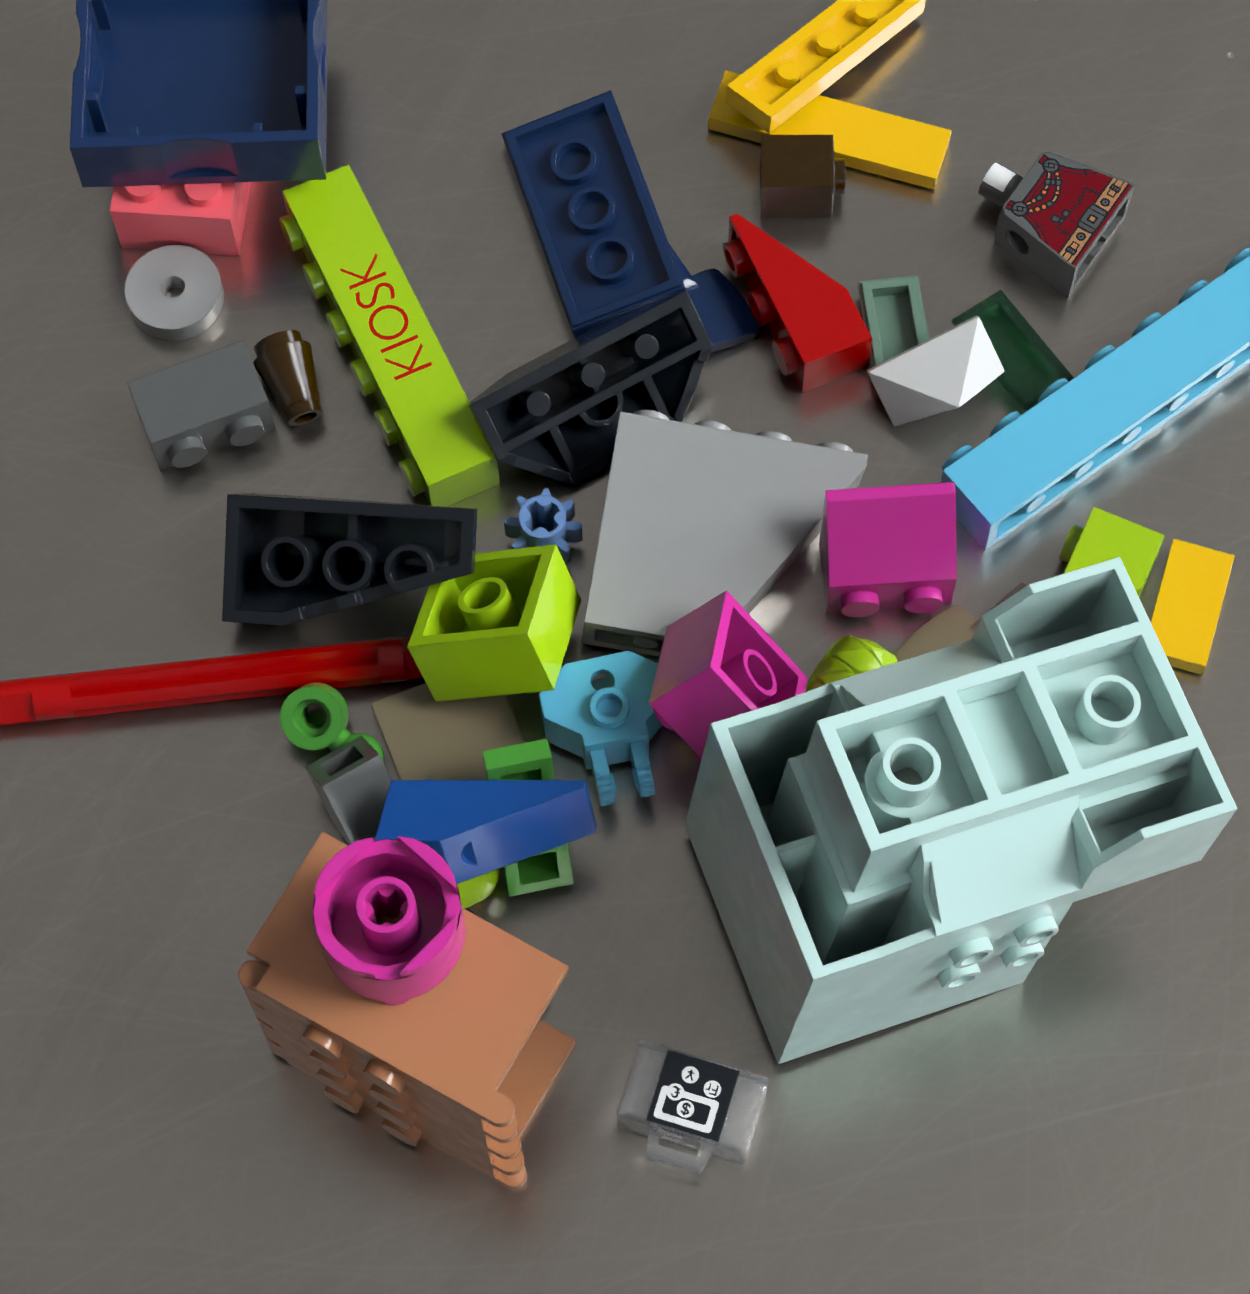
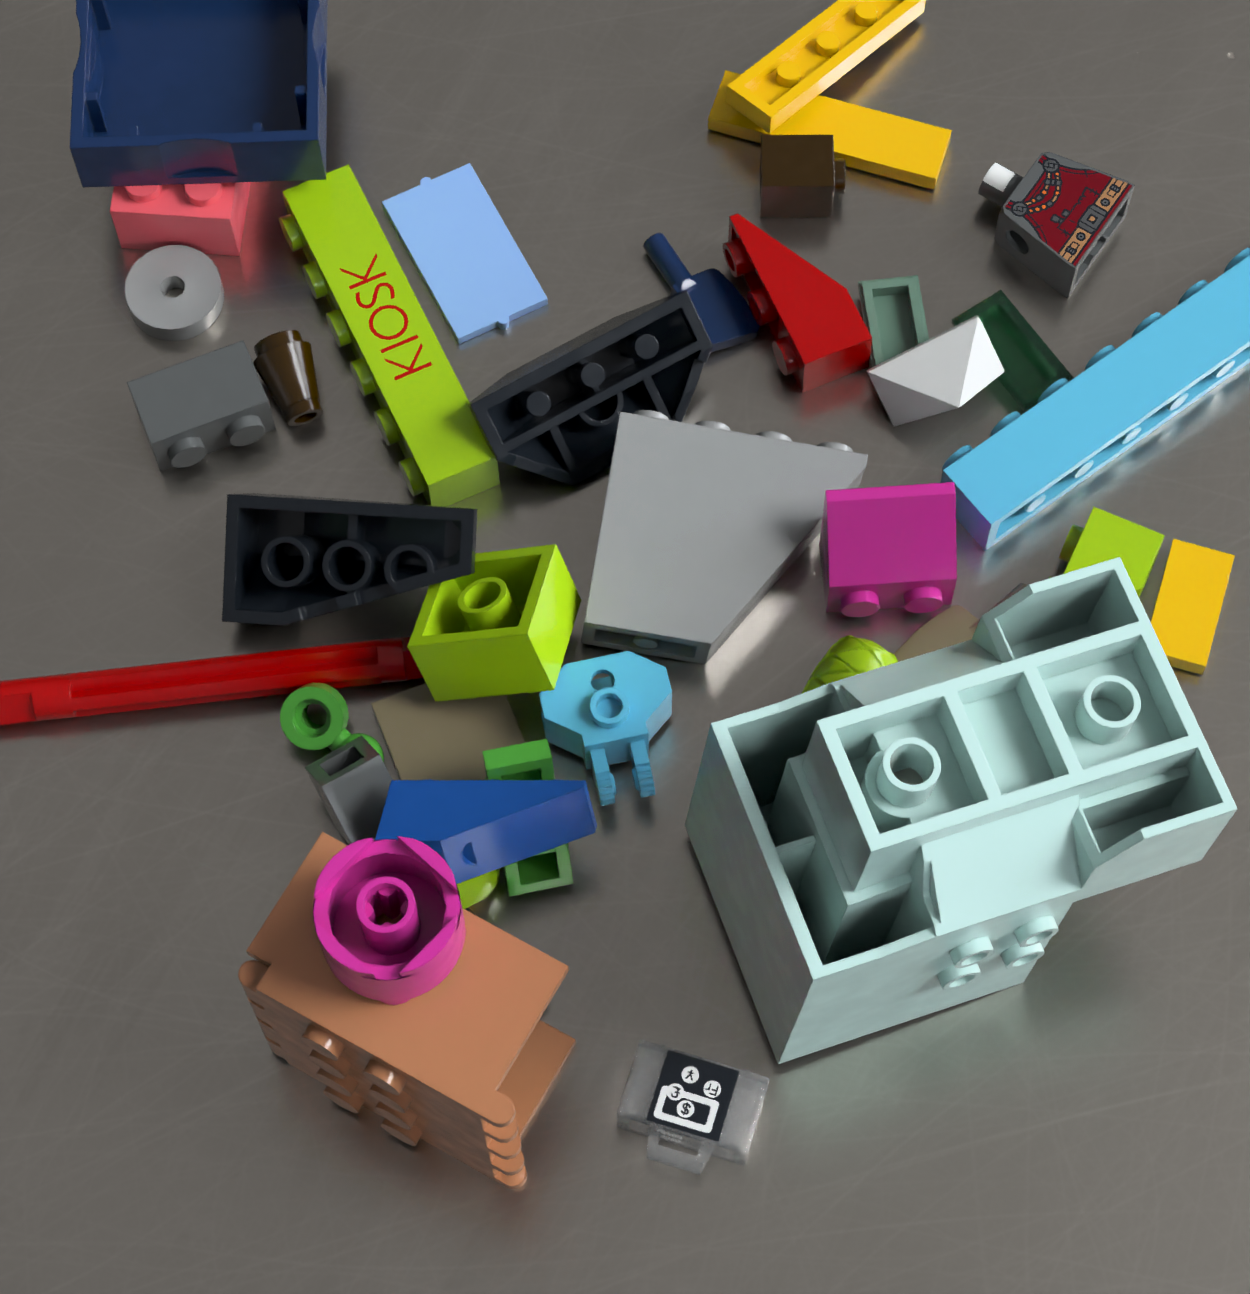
dark blue tile [501,90,686,337] -> none
medium blue gear [504,488,583,564] -> none
dark pink brick [649,590,808,763] -> none
none -> light blue piece [382,163,548,344]

